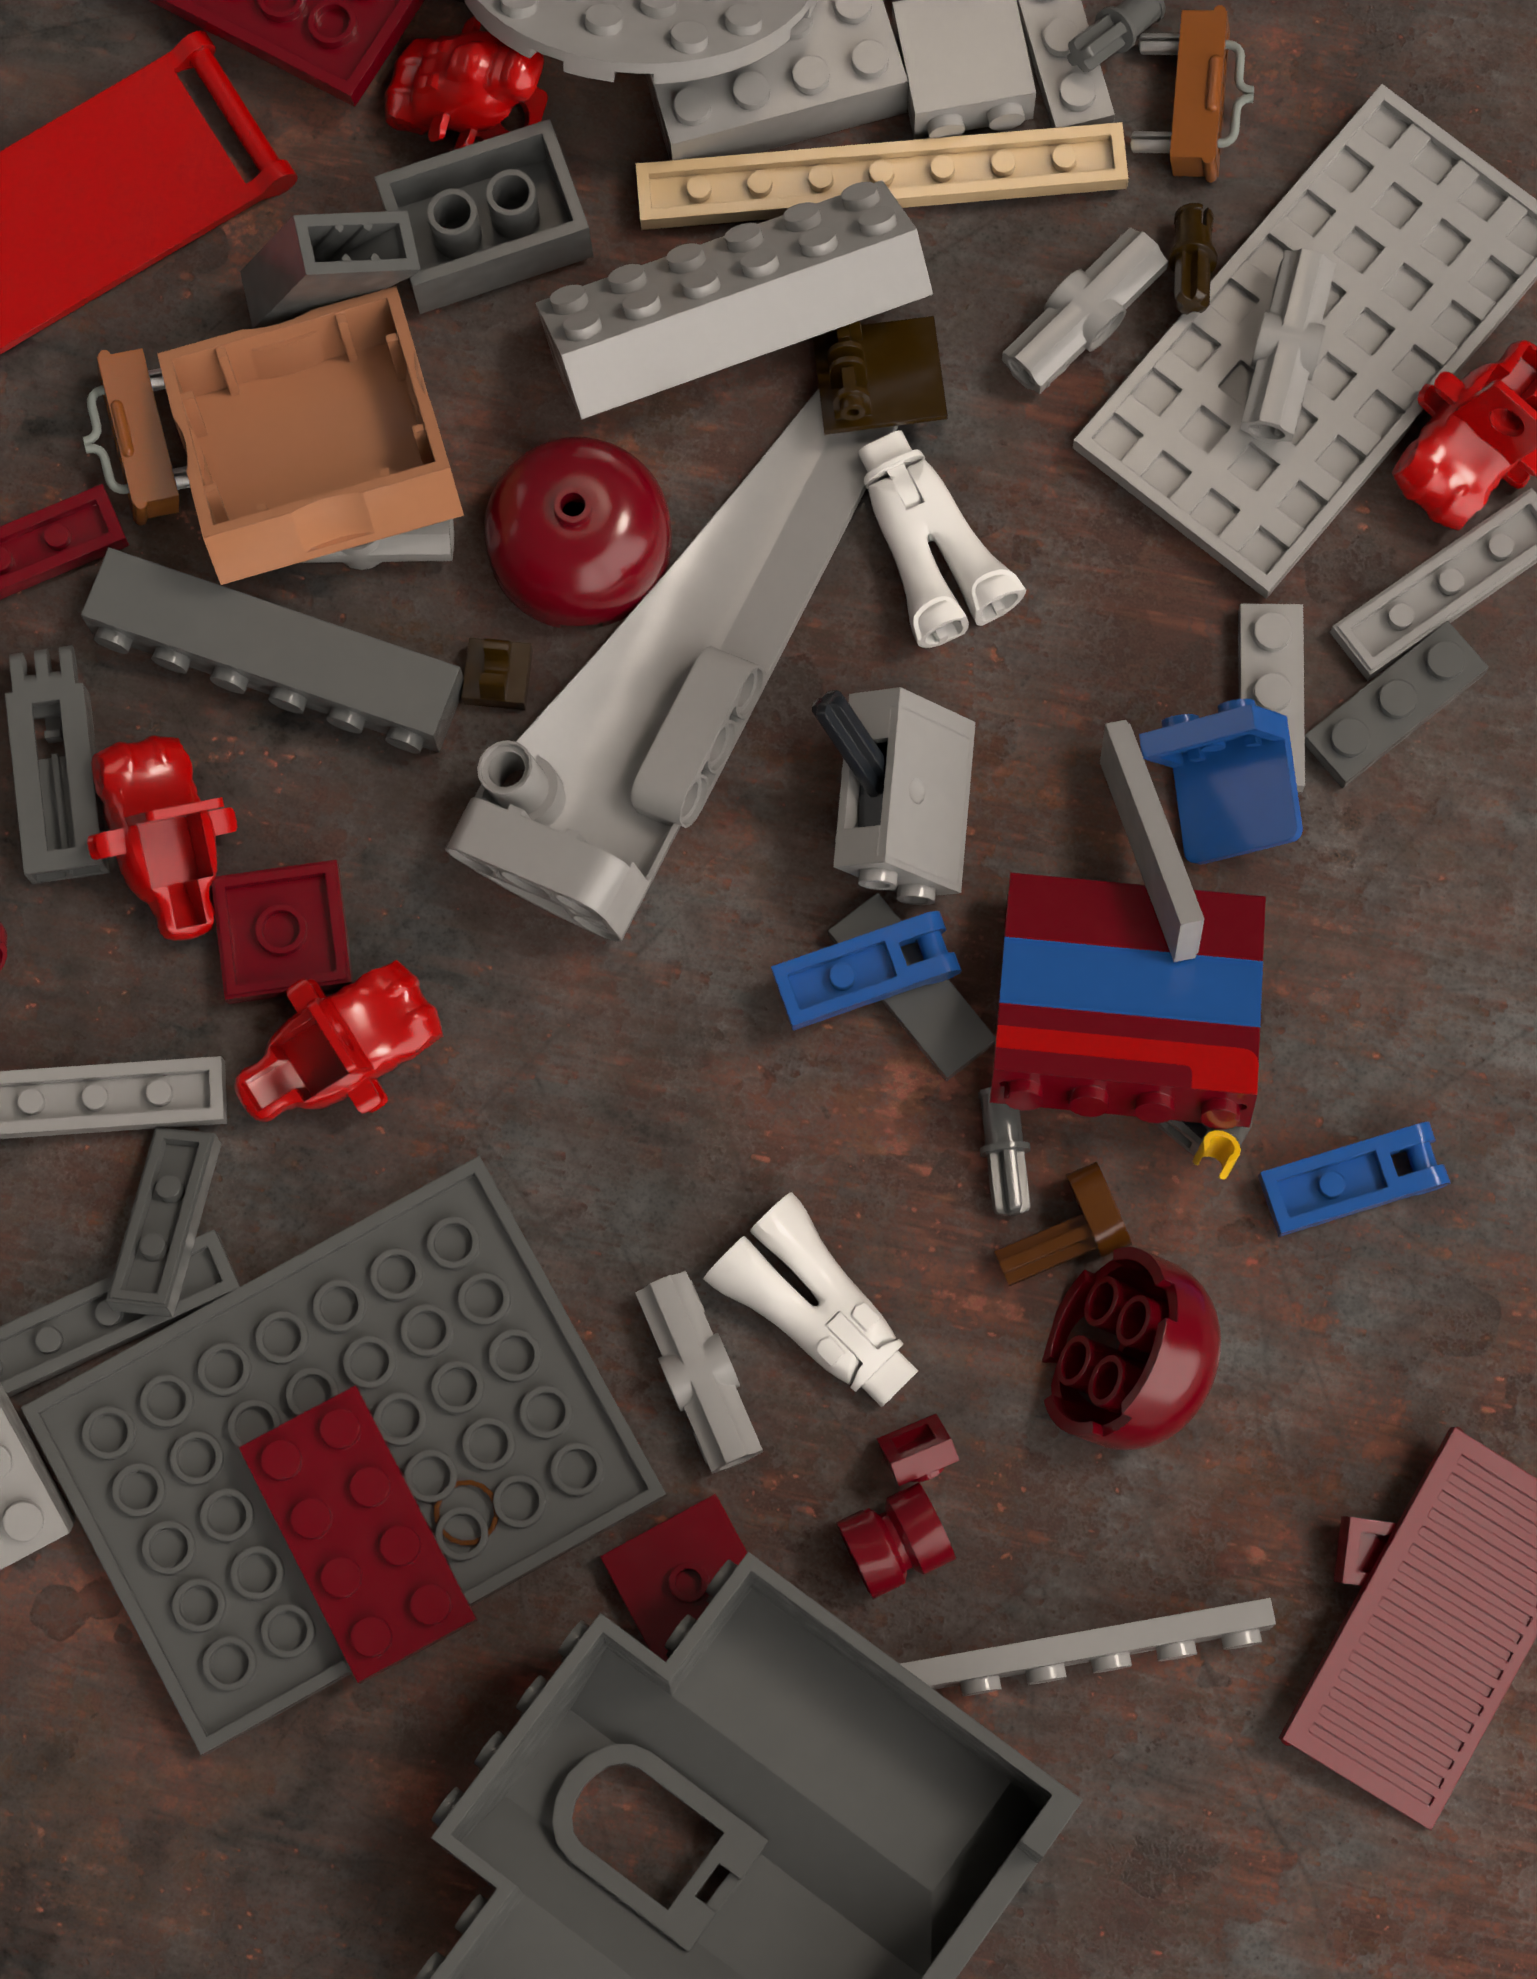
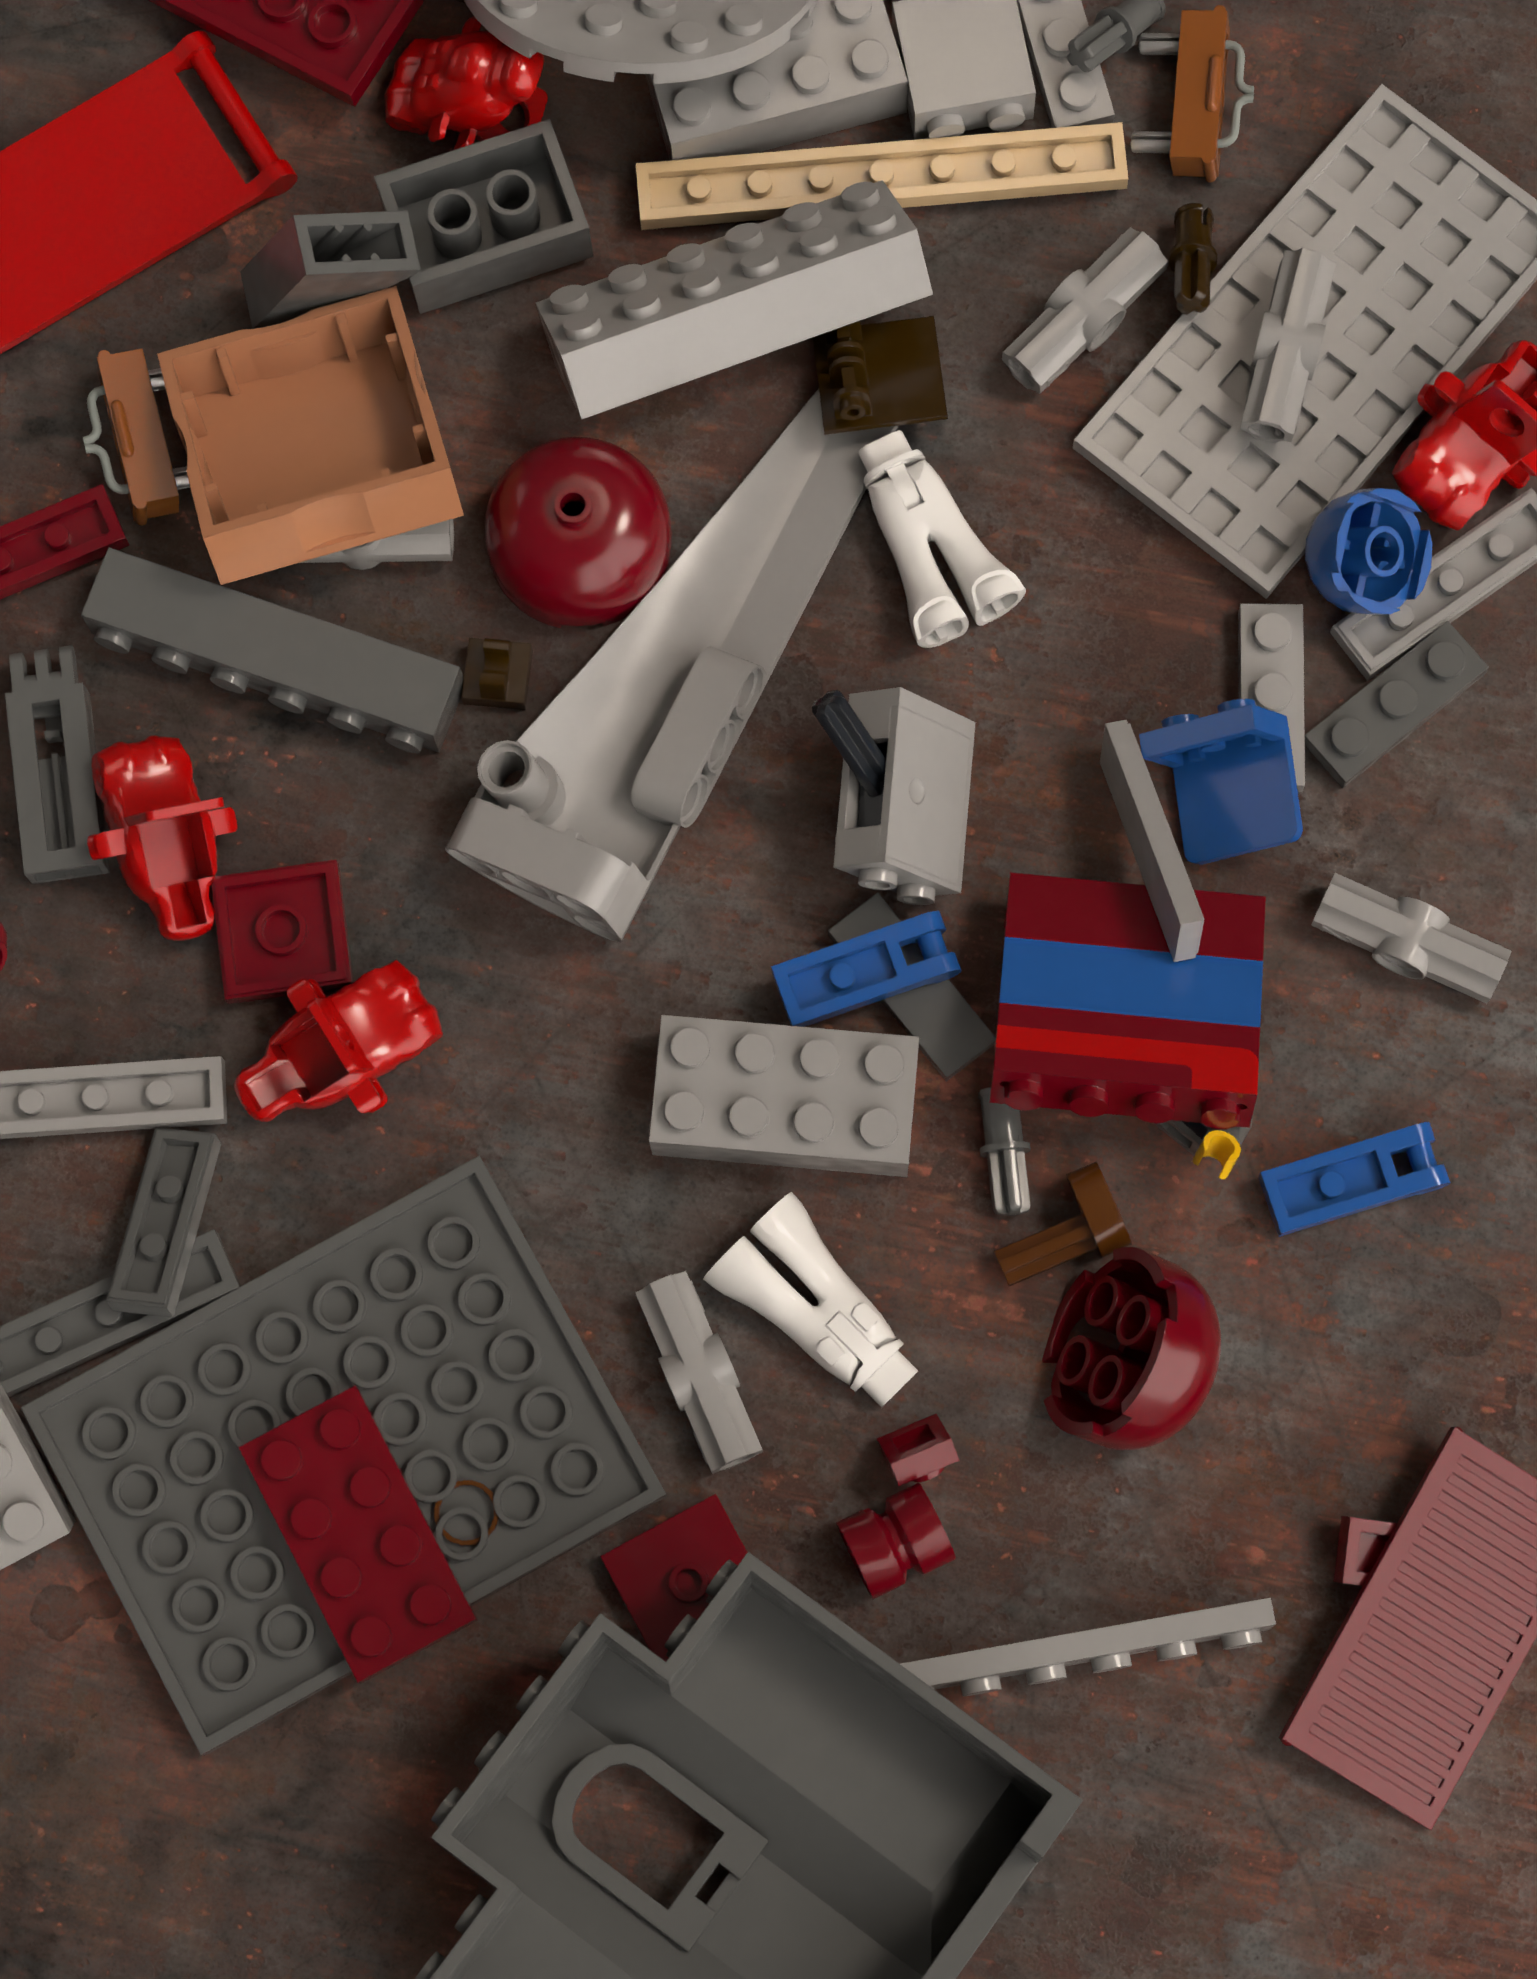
none -> light grey brick [649,1015,919,1177]
none -> blue cylinder [1305,488,1433,615]
none -> light grey piece [1311,873,1512,1004]

